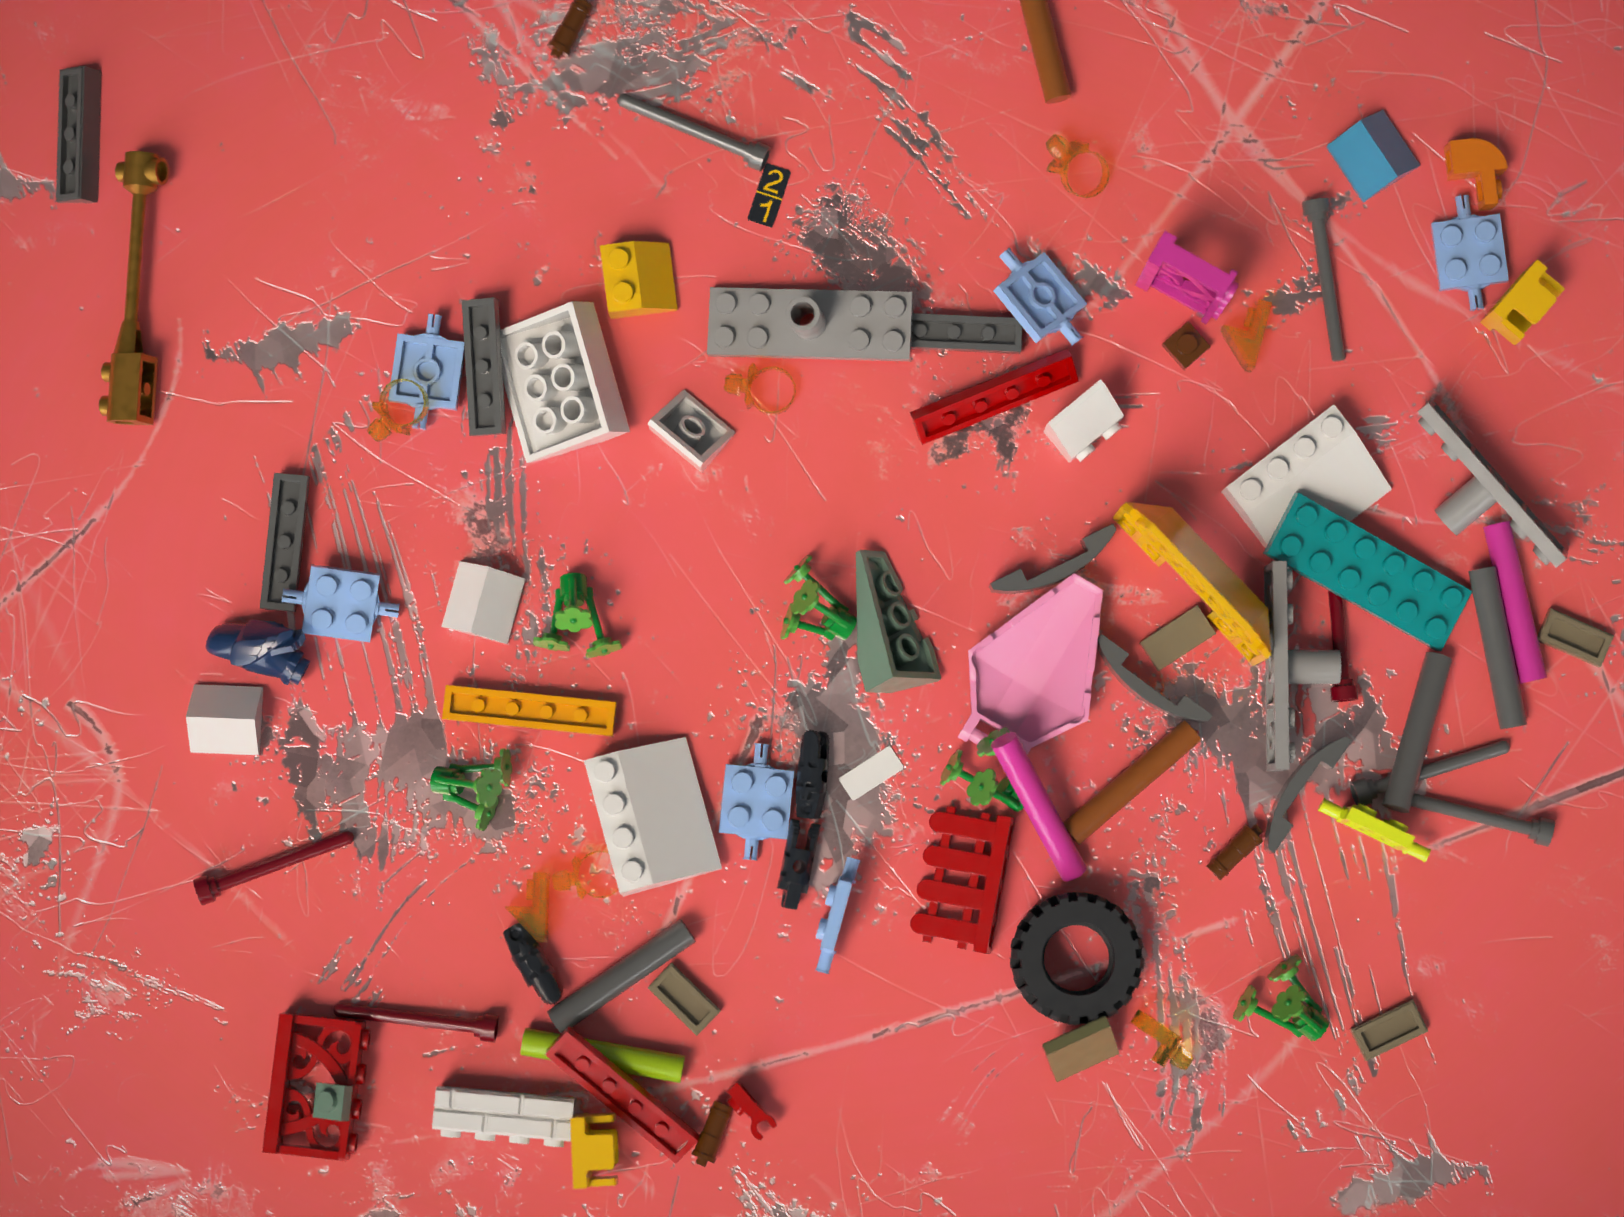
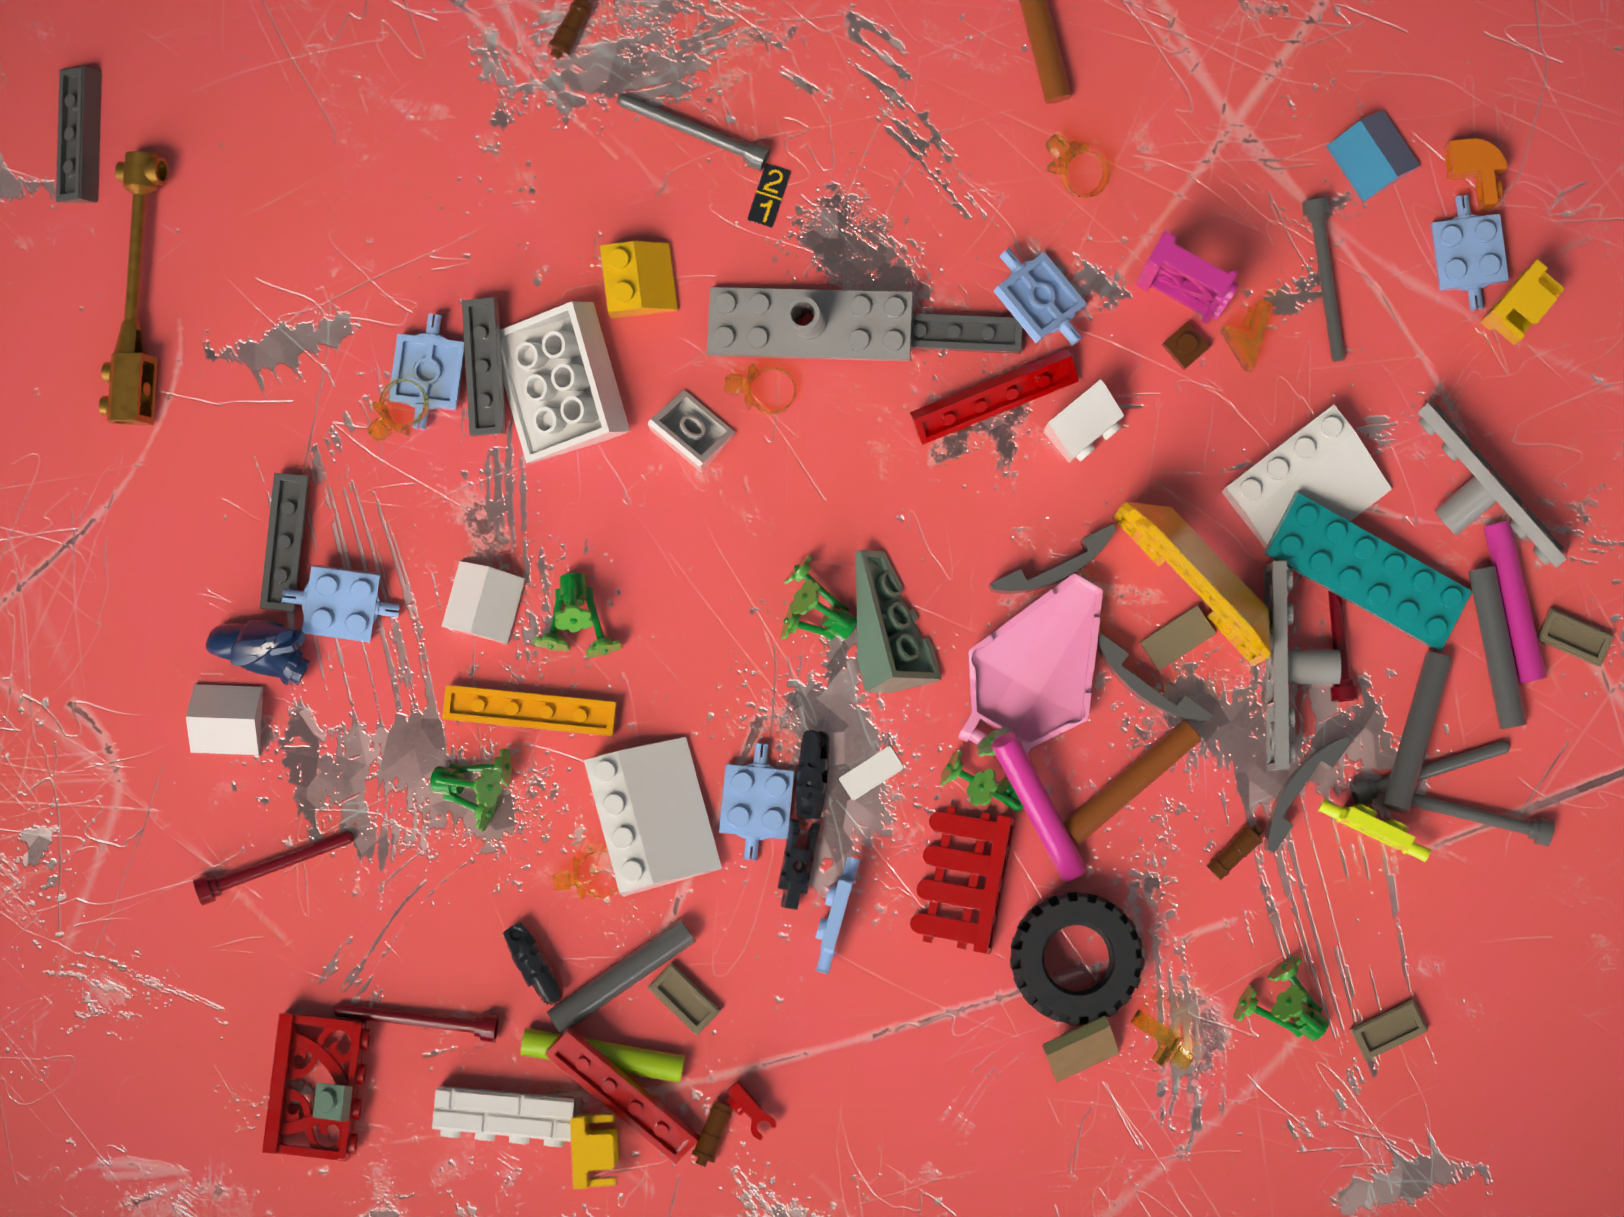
clear yellow slope [505,872,550,942] -> none

